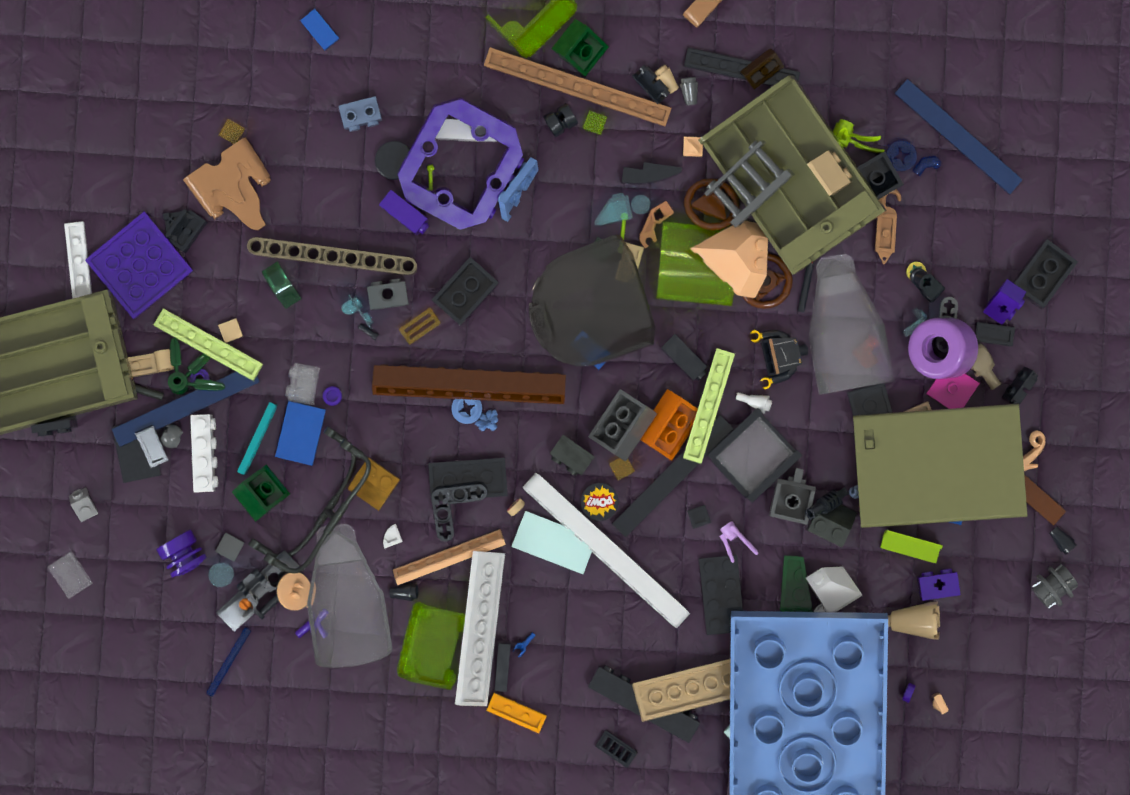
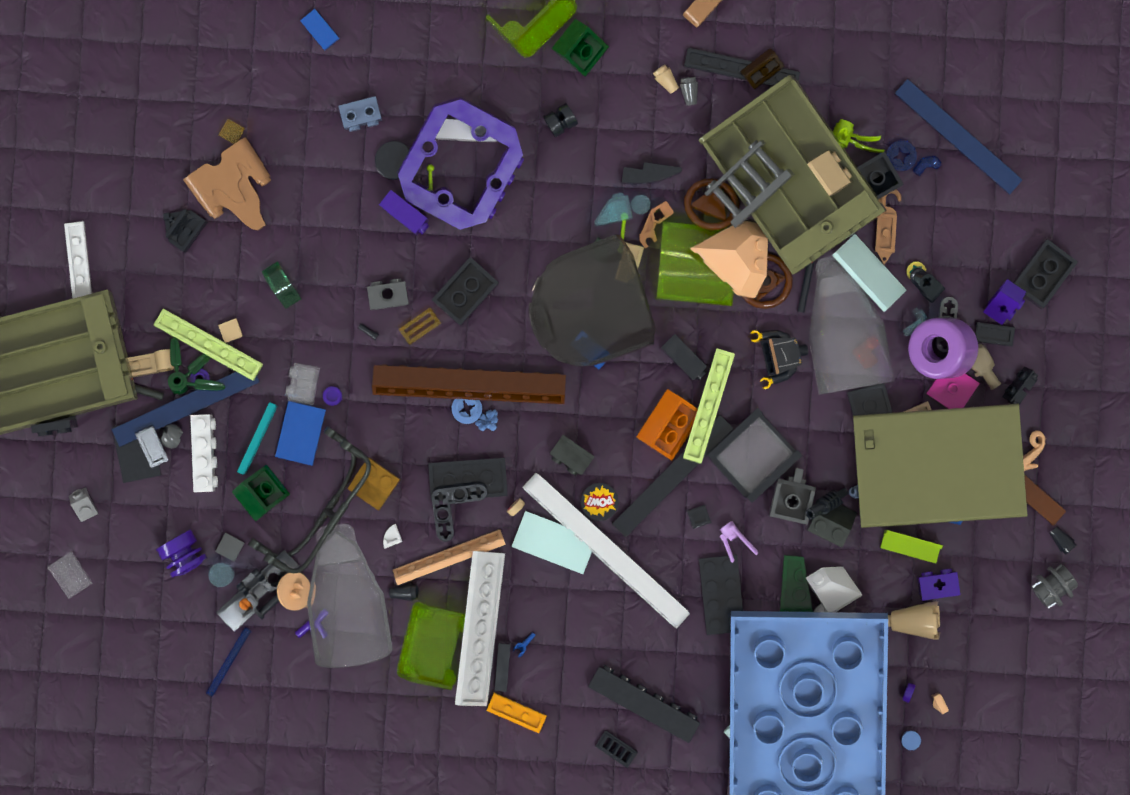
dark purple plate [85,211,193,319] -> none
dark tan beam [247,237,418,275] -> none
clear light blue hinge [341,295,374,329] -> none
medium nougat plate [484,47,672,127] -> none
medium blue wing [498,157,538,222] -> none
clear neon green tile [583,110,607,136] -> none
dark grey brick [588,389,657,462] -> none
clear yellow tile [609,458,635,480] -> none
black hinge [632,64,670,104] -> none
tan plate [632,659,731,722] -> none
light nougat tile [683,137,703,157] -> none
white cone [736,392,772,414] -> none
none -> light aqua tile [832,234,906,312]
none -> medium blue tile [901,730,921,750]

